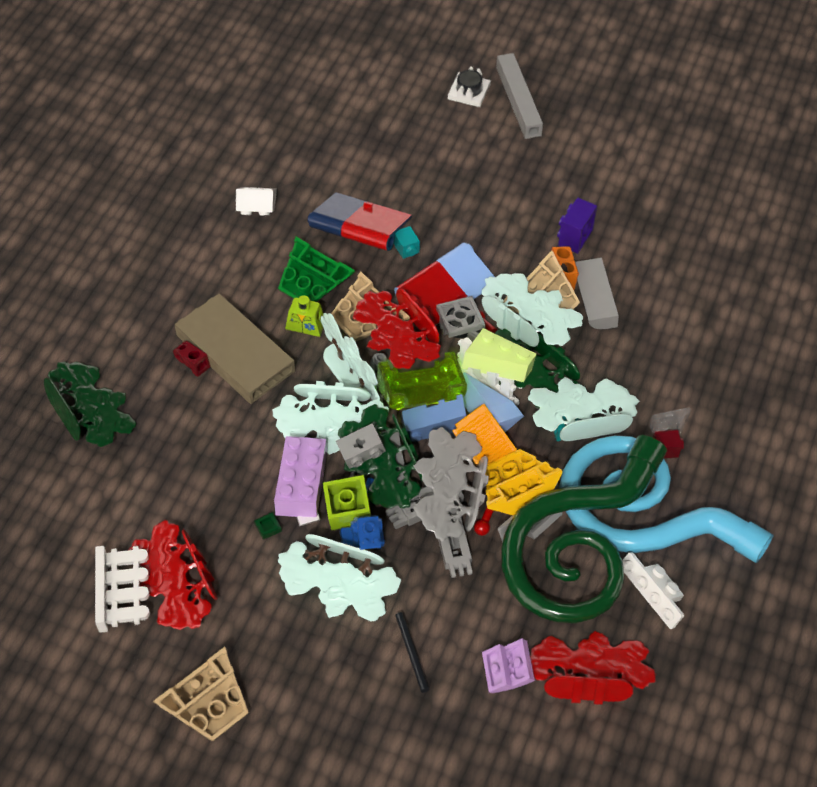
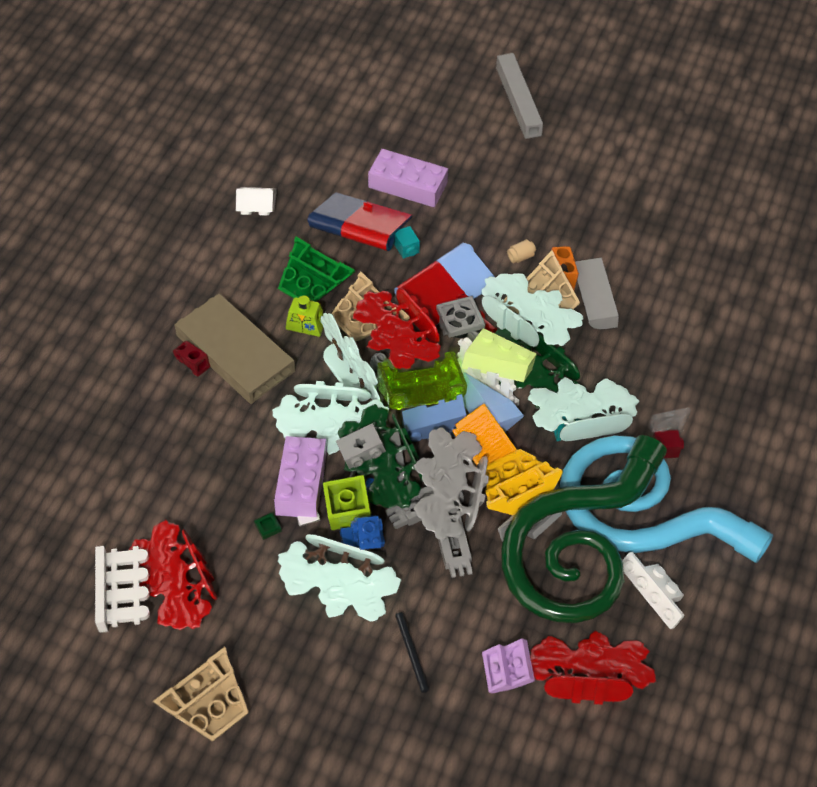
dark green plant [44,361,136,447] -> none
piece [448,67,491,107] -> none
red bar [474,507,494,536] -> none
dark purple brick [557,197,597,254] -> none
none -> lavender brick [368,149,448,208]
none -> tan brick [507,239,536,263]

